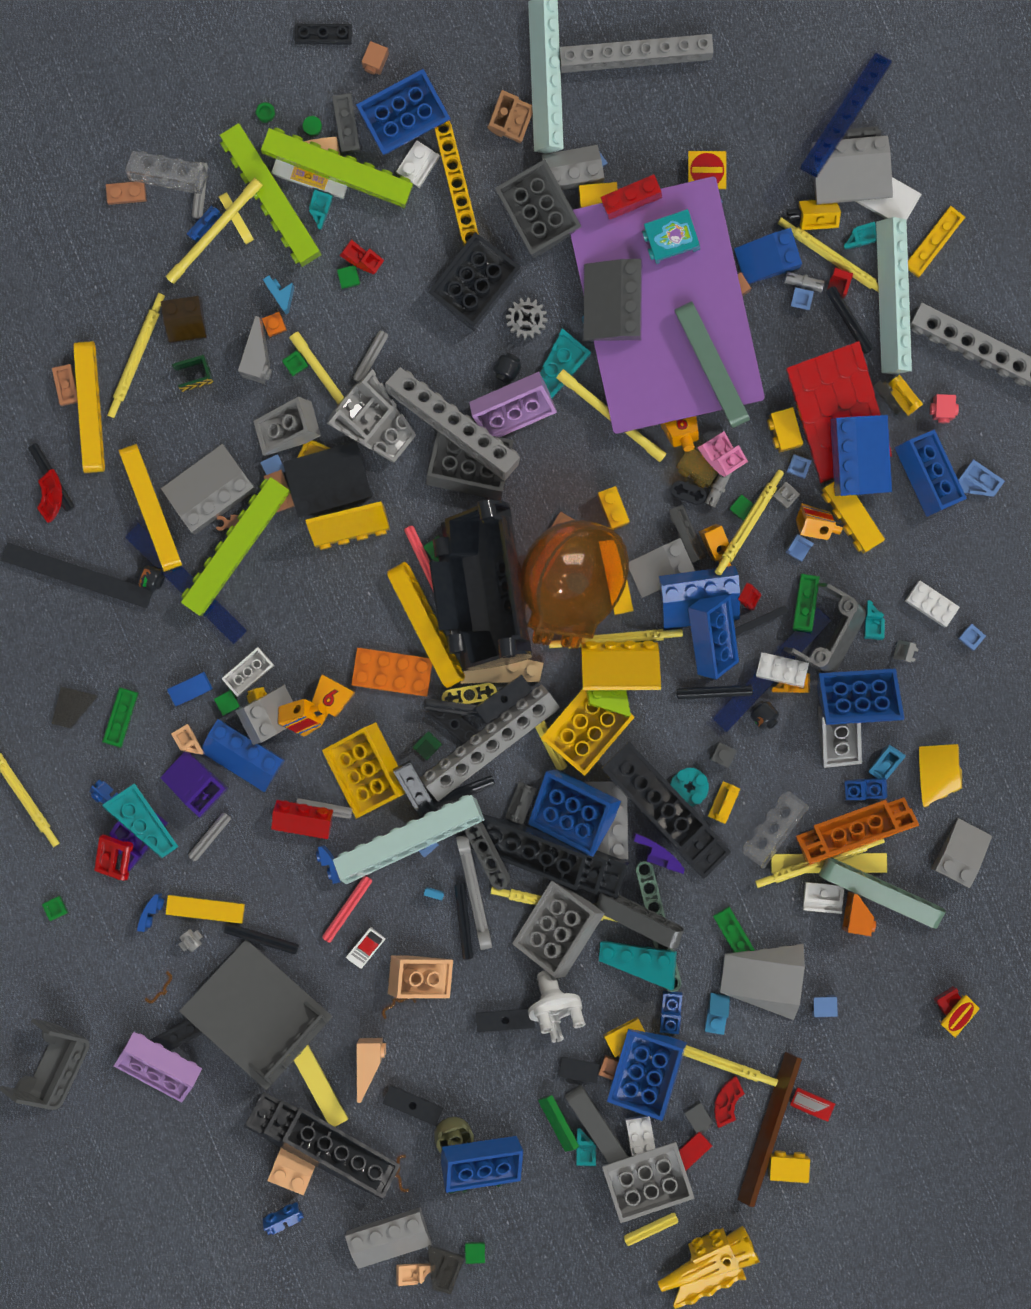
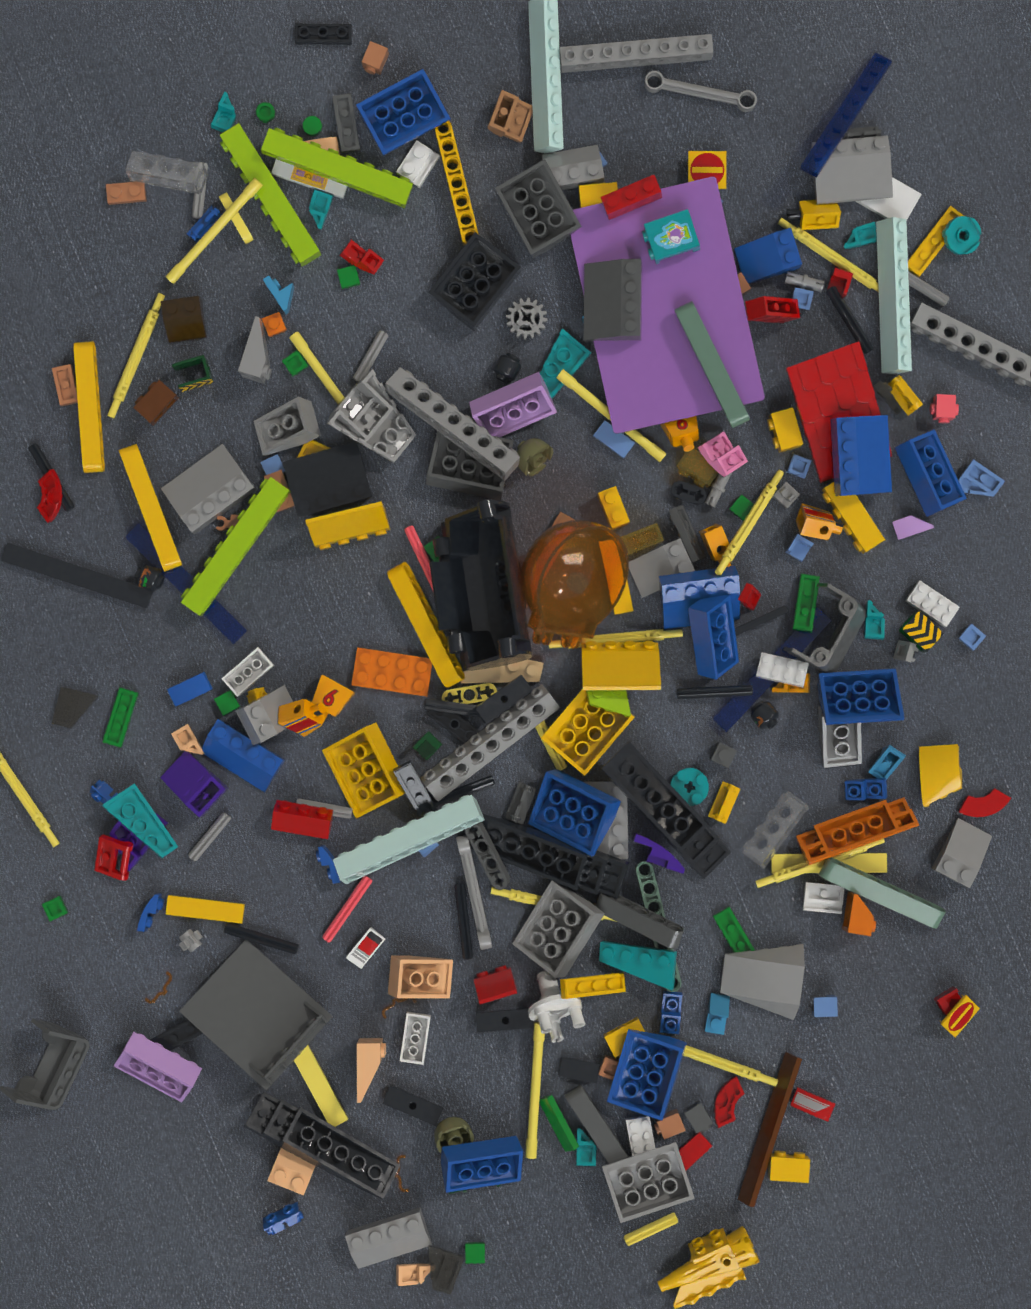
dark azure tile [424,887,444,900] -> none
none -> reddish brown brick [133,380,179,426]
none -> teal slope [211,92,236,132]
none -> white piece [400,1012,431,1065]
none -> red slope [473,965,517,1004]
none -> olive cylinder [517,438,553,477]
none -> light yellow piece [525,1022,545,1159]
none -> yellow tile [560,972,626,999]
none -> medium blue tile [593,420,635,459]
none -> clear yellow brick [620,523,664,556]
none -> light grey piece [644,71,757,112]
none -> nougat brick [654,1109,686,1139]
none -> red brick [745,296,800,323]
none -> lavender slope [892,515,934,540]
none -> piece [899,611,944,653]
none -> light grey axle [908,271,949,306]
none -> teal plate [942,216,981,255]
none -> red tile [958,788,1011,817]

